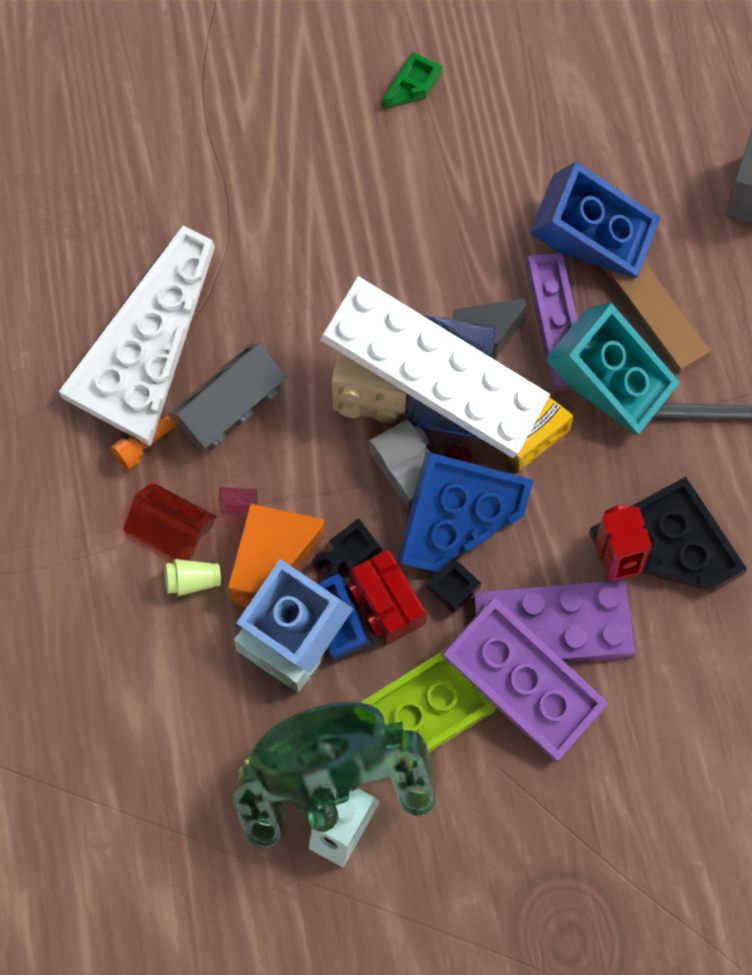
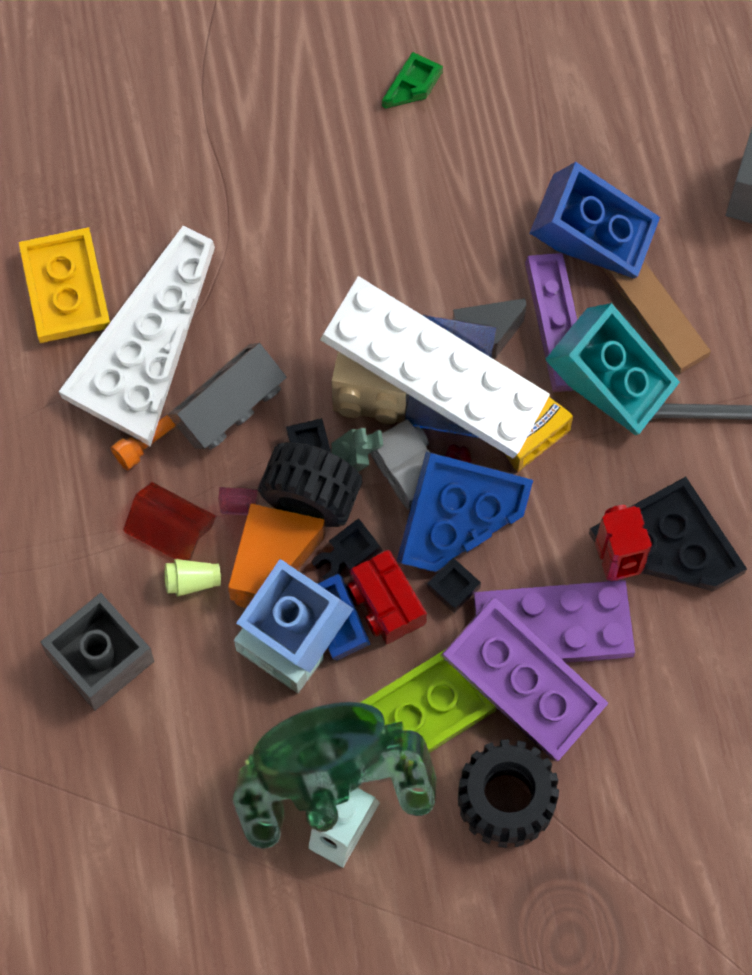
none -> yellow plate [18,227,110,343]
none -> dark grey brick [40,593,155,711]
none -> black tyre [258,442,363,527]
none -> black plate [286,418,331,452]
none -> sand green plate [331,428,383,472]
none -> black tyre [457,739,559,848]

